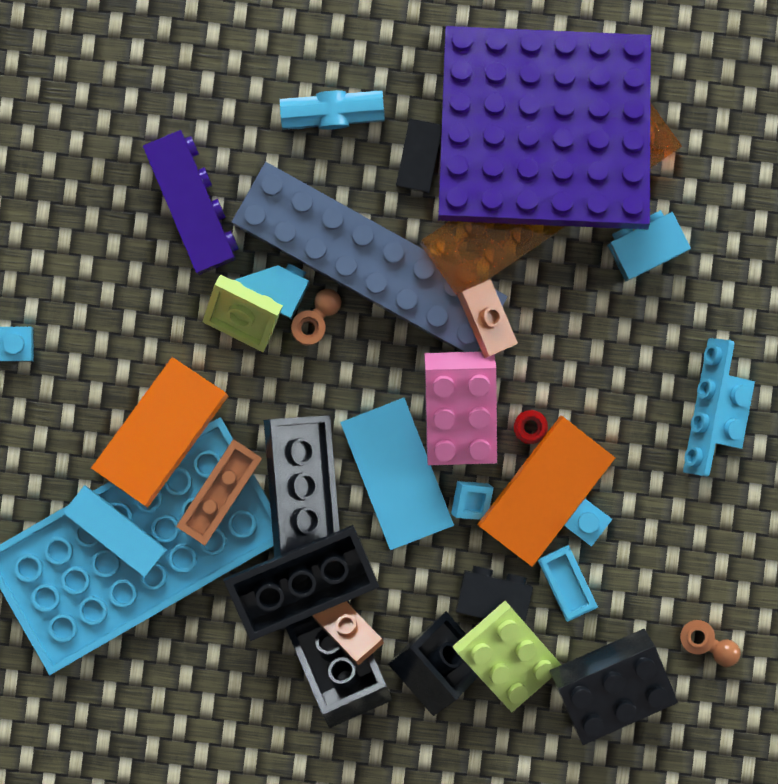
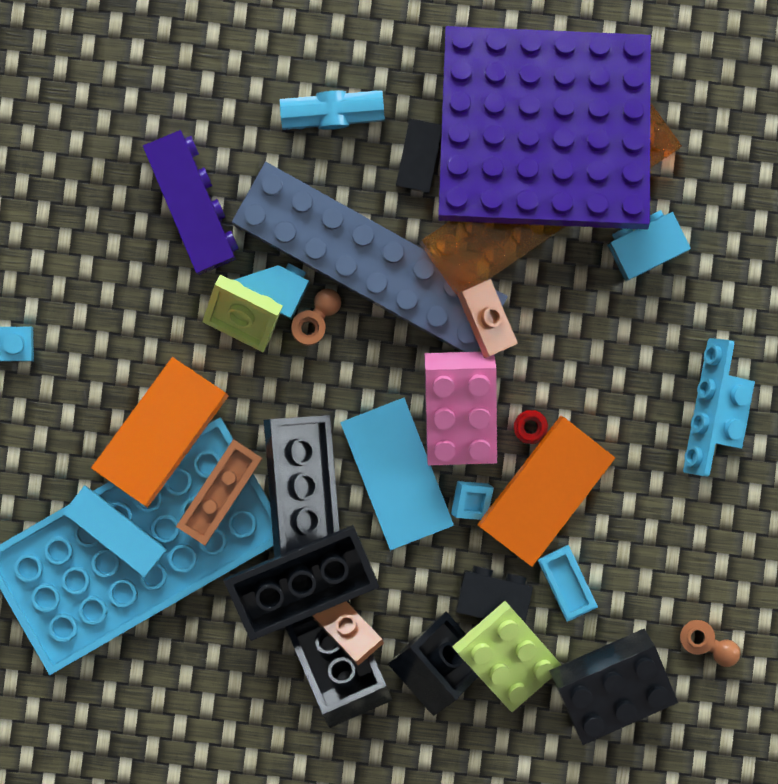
medium azure plate [564,499,612,547] -> none

